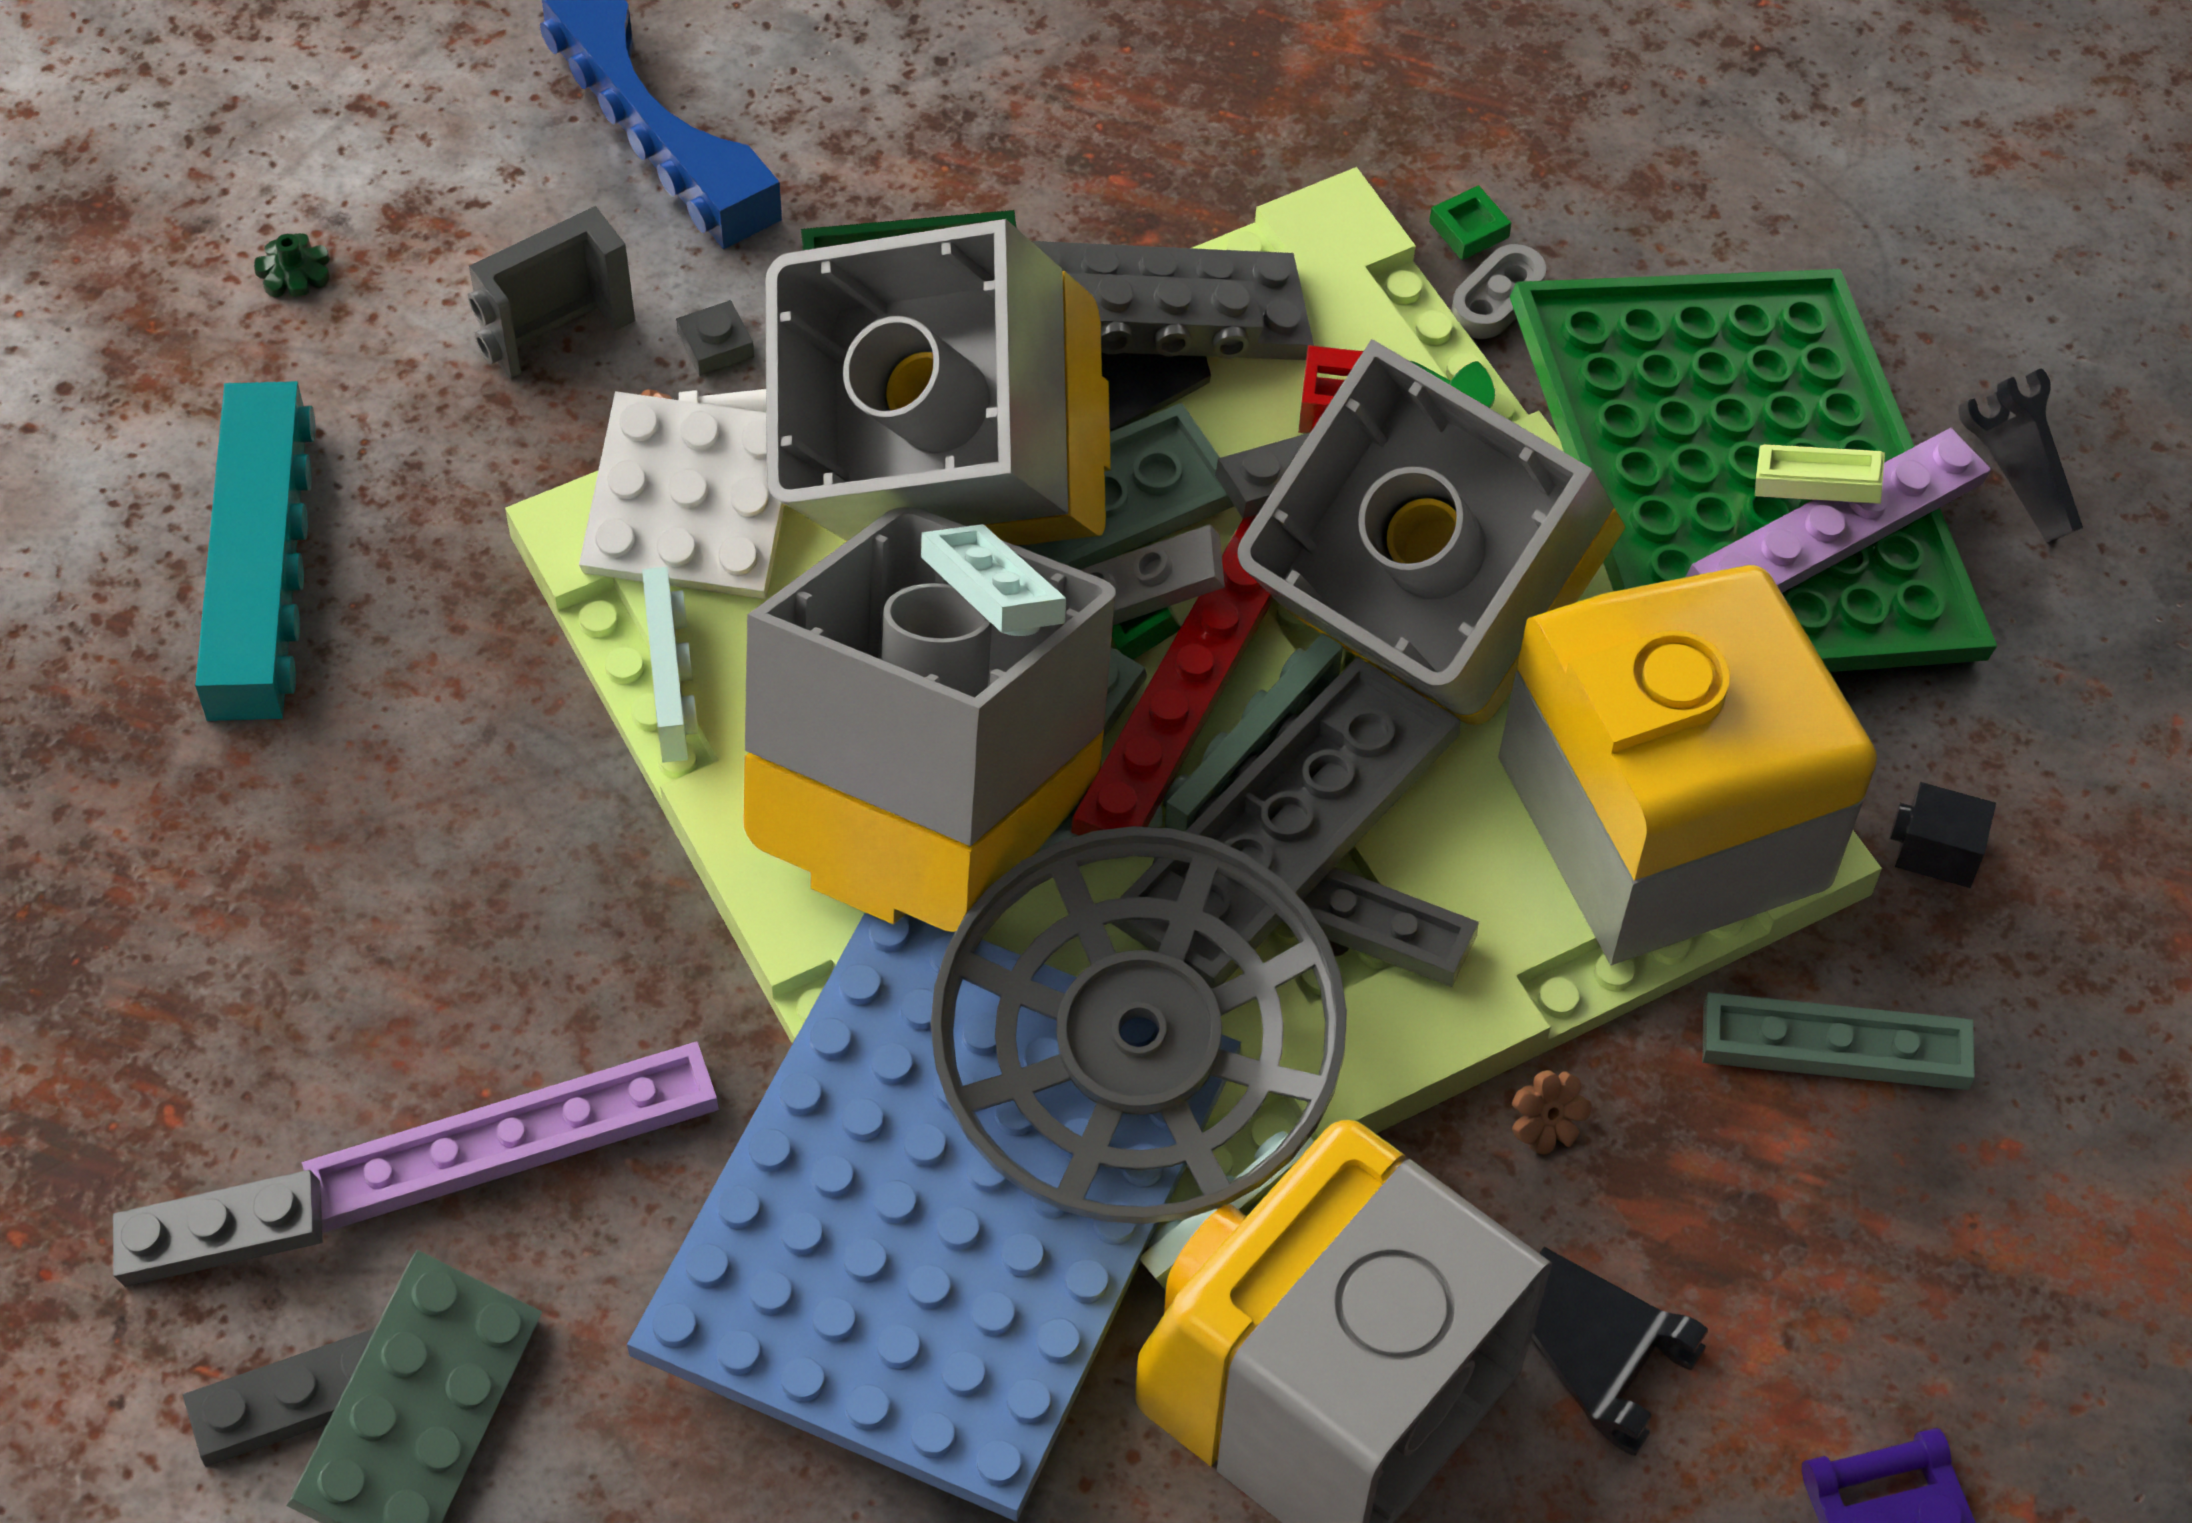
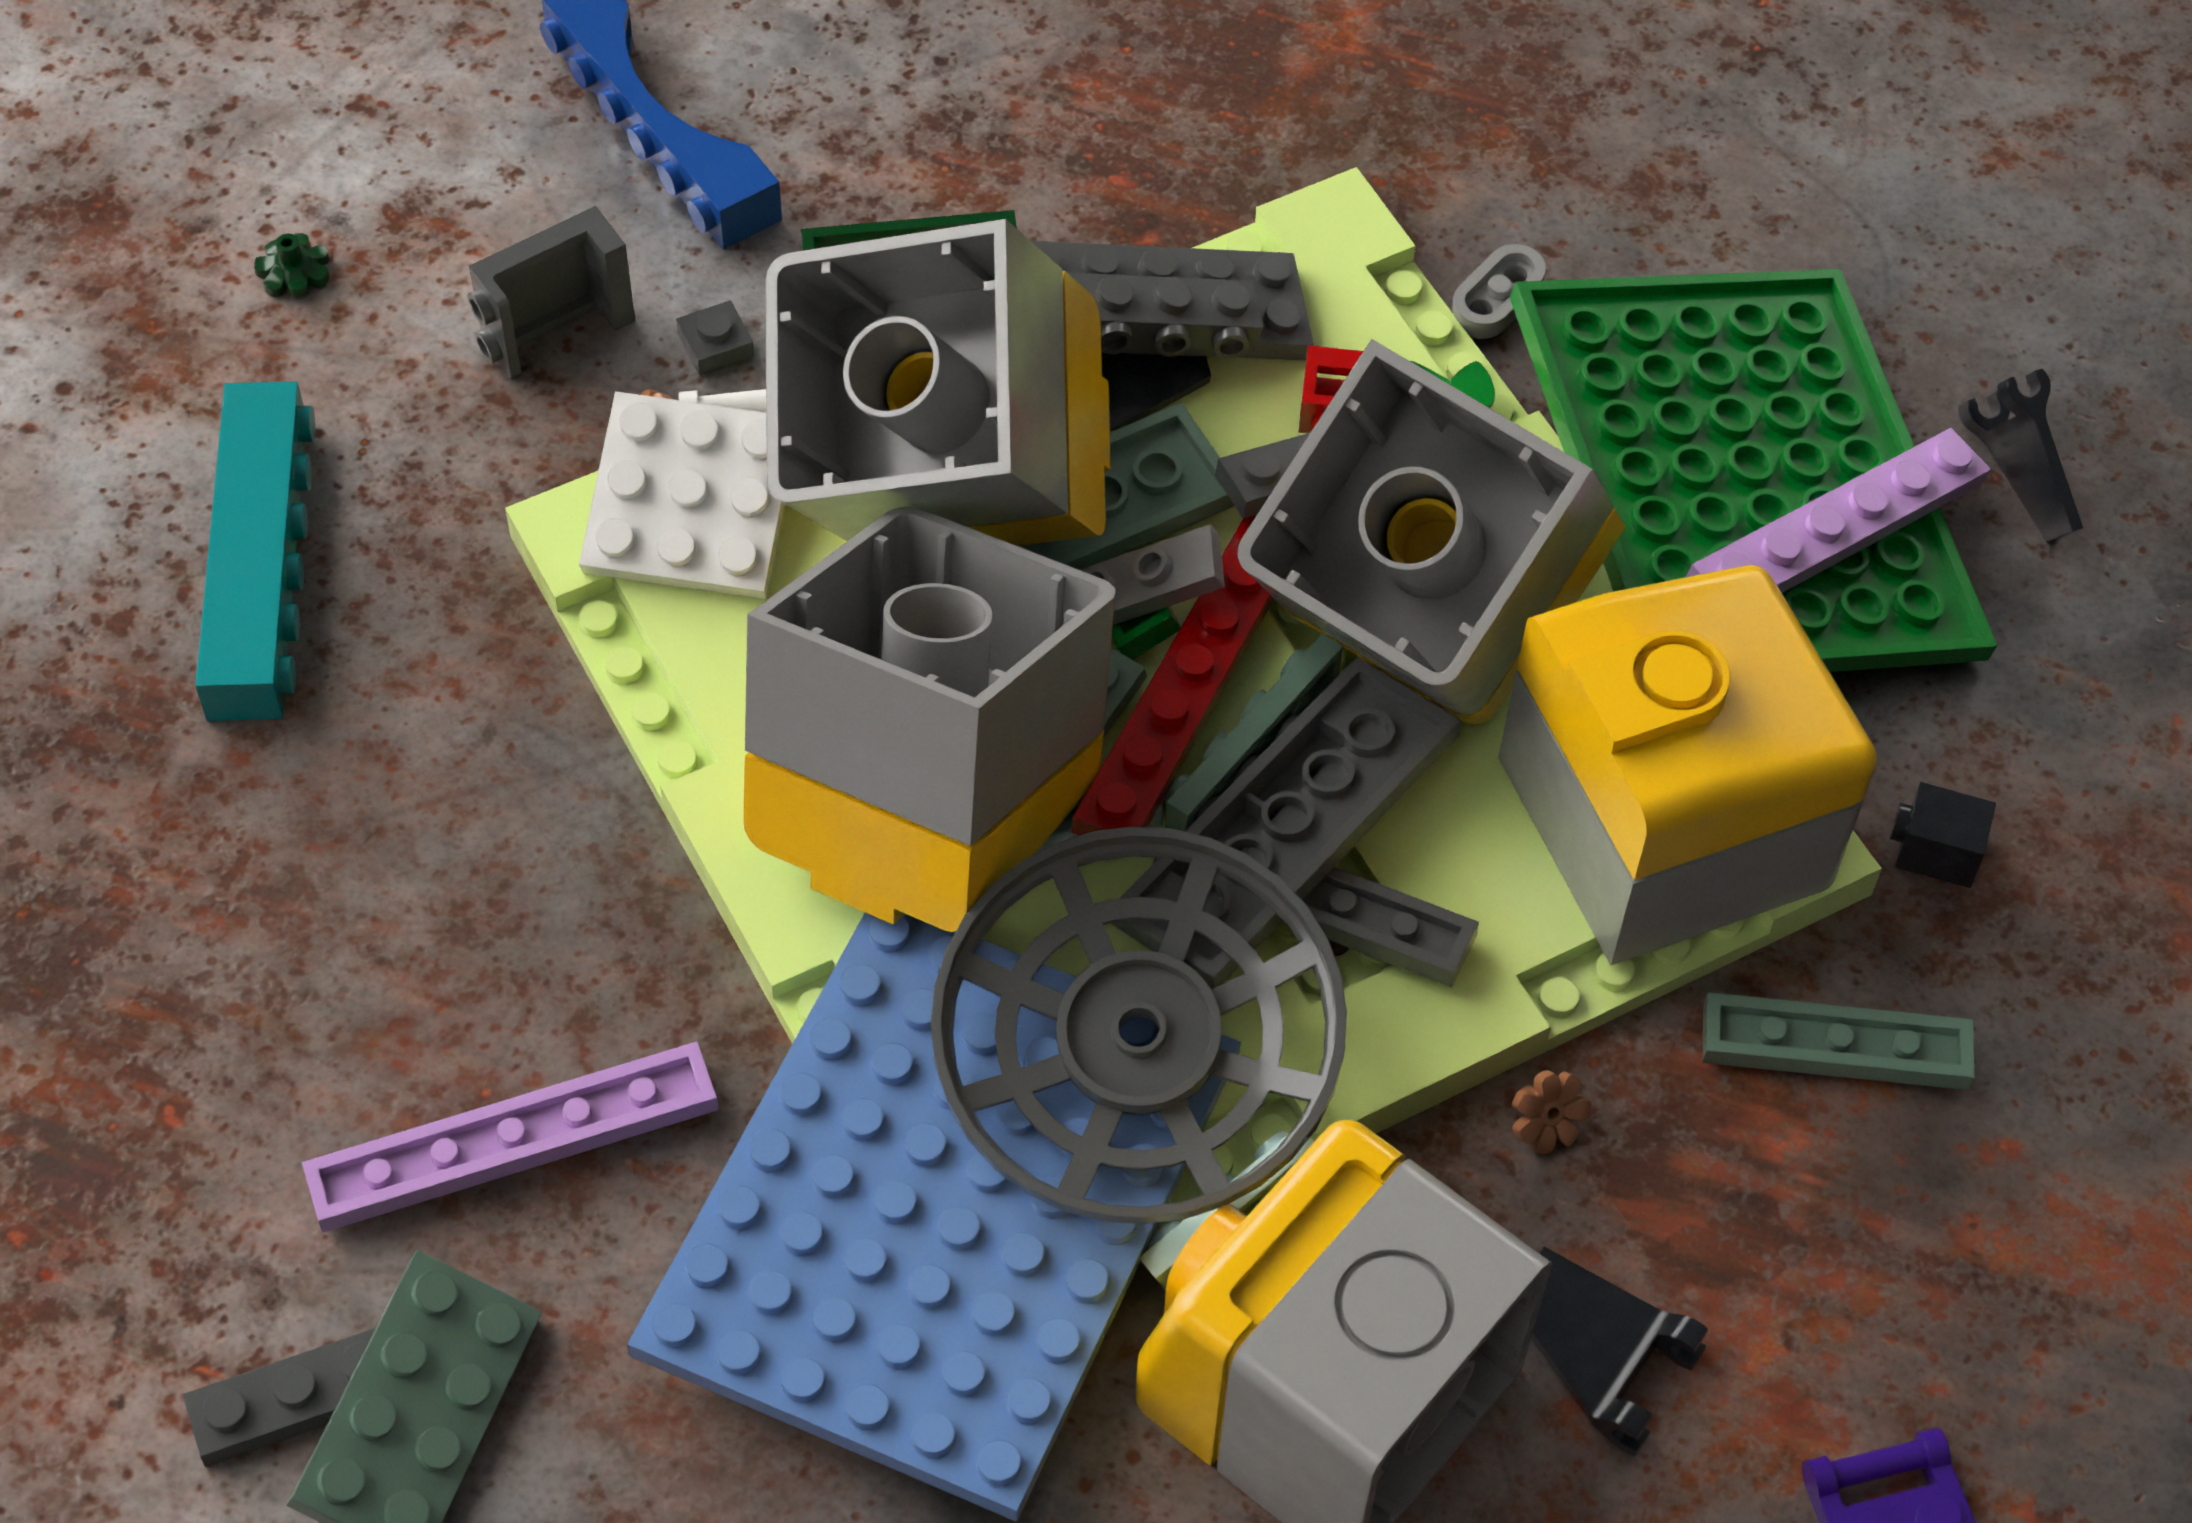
plate [113,1170,323,1287] -> none
light aqua plate [642,567,698,763] -> none
light aqua plate [921,524,1066,636] -> none
green plate [1429,185,1512,260] -> none
yellowish green tile [1755,444,1885,504] -> none

